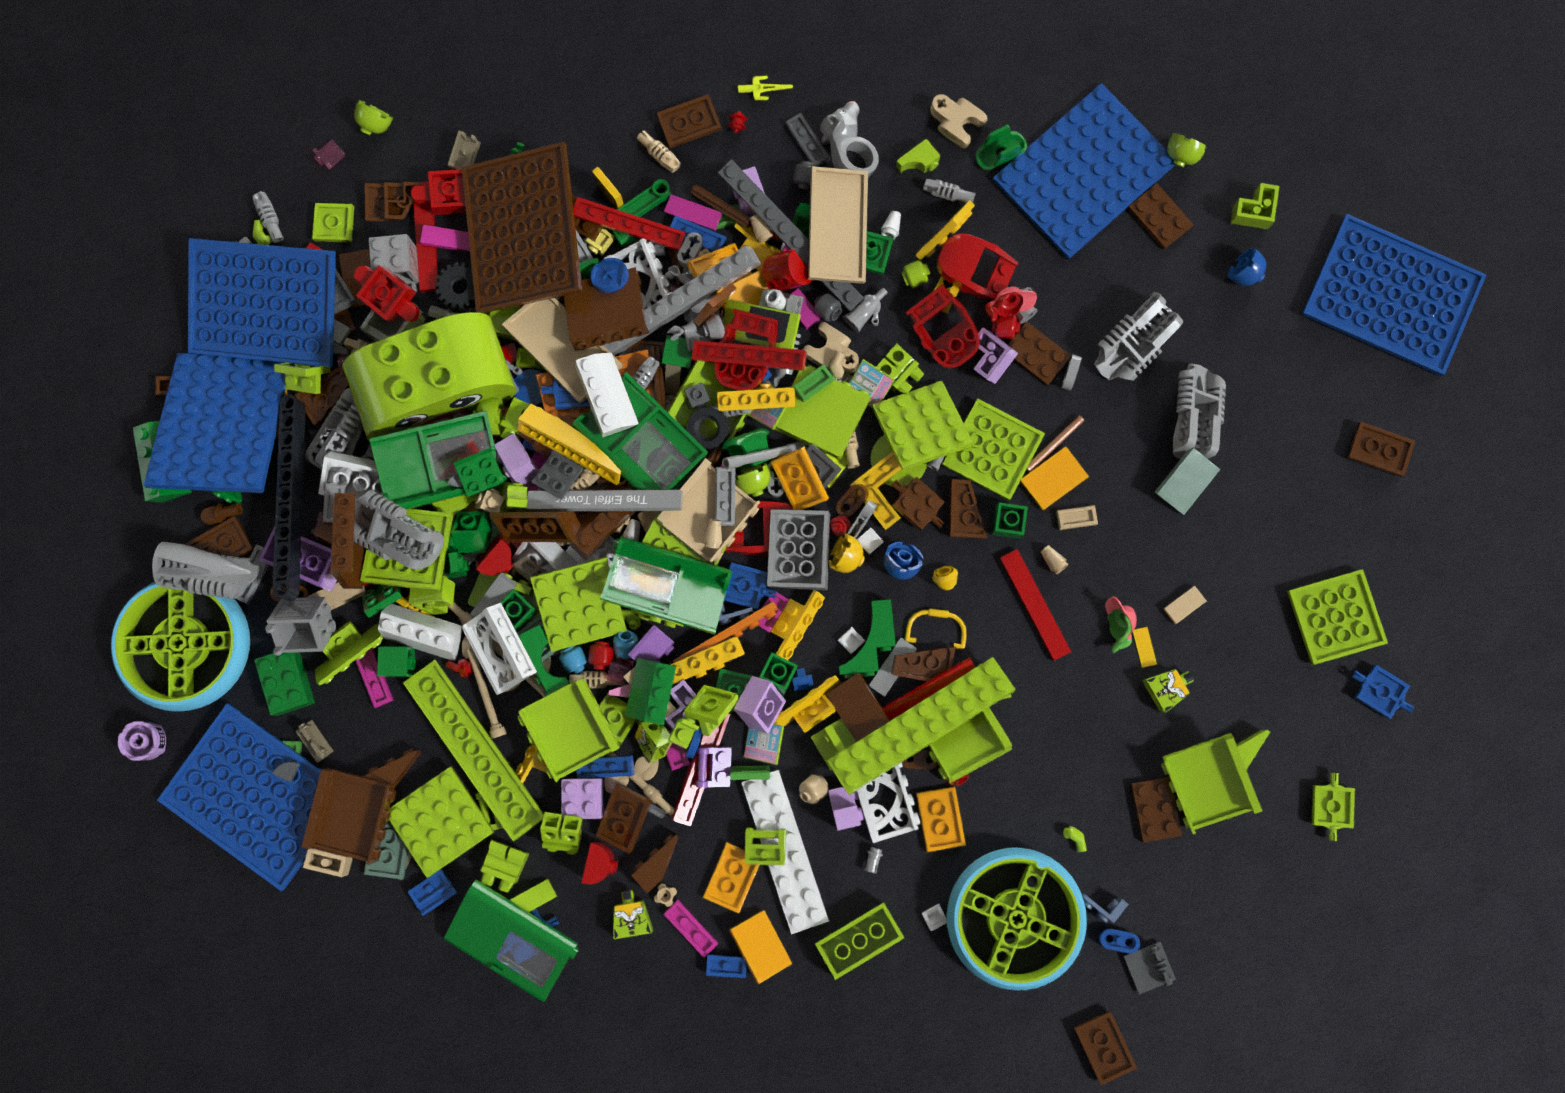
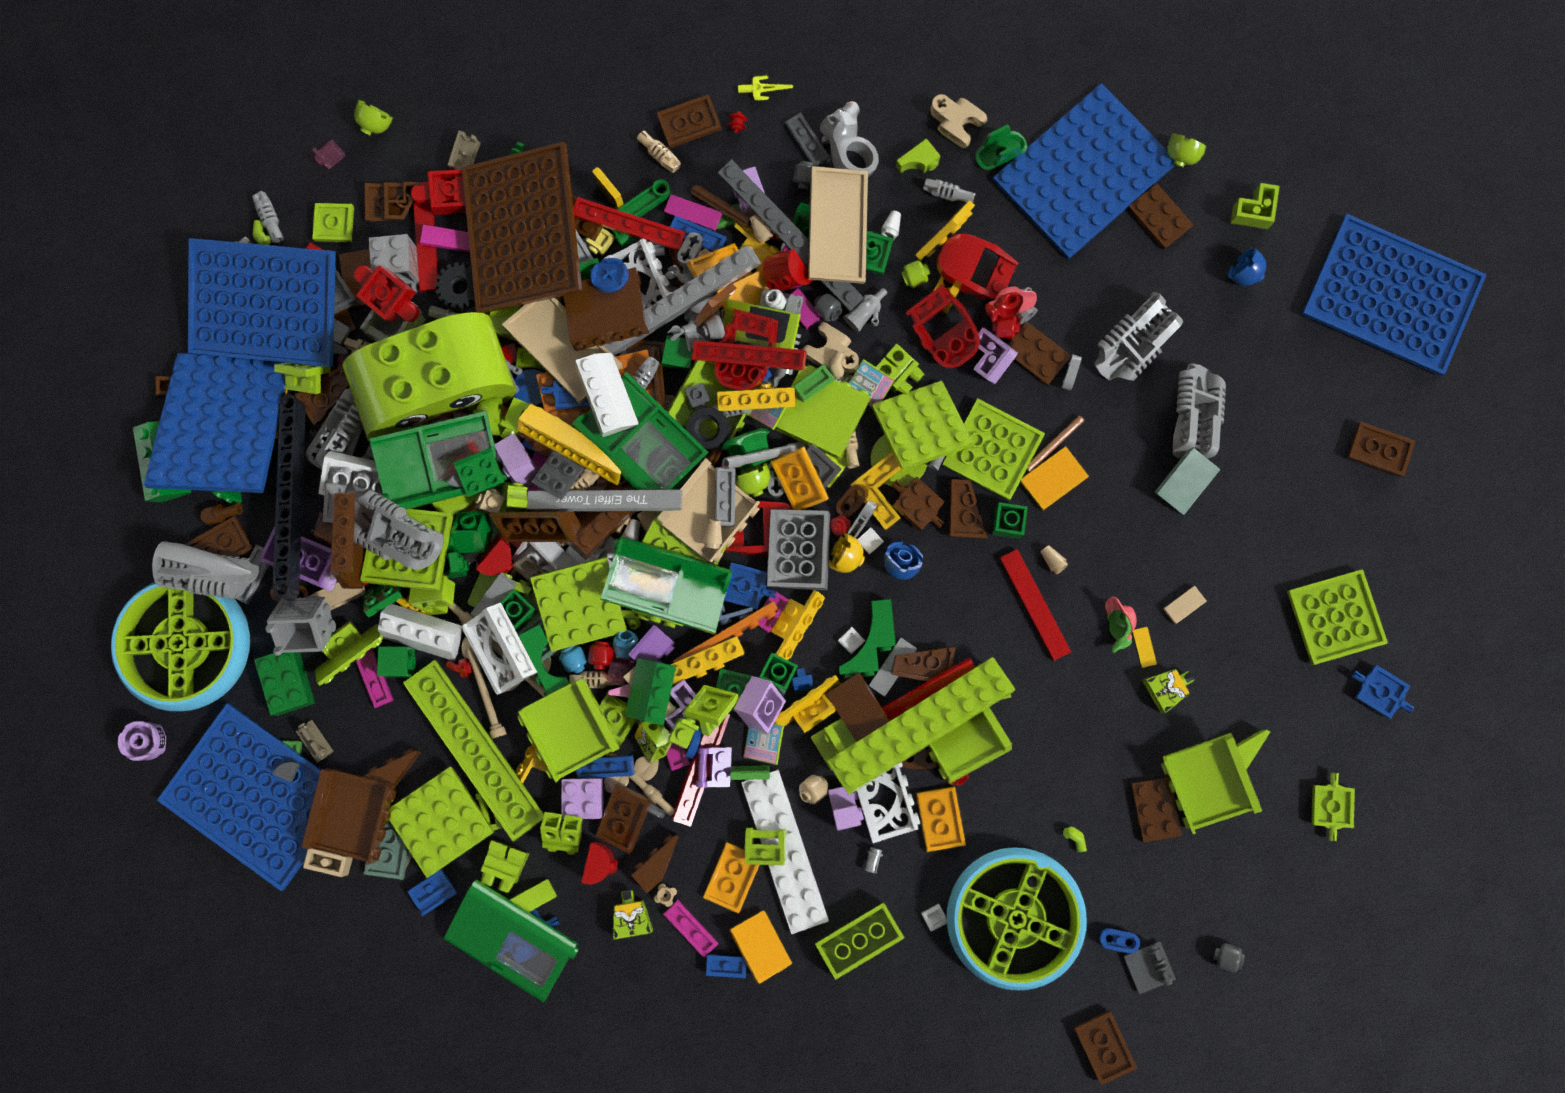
dark tan sticker [665,364,681,395] -> none
yellow piece [905,608,966,649] -> none
yellow cone [932,566,958,590] -> none
tan tile [1056,505,1098,530] -> none
sand blue bracket [1081,893,1129,923] -> none
none -> dark grey head [1214,943,1245,973]

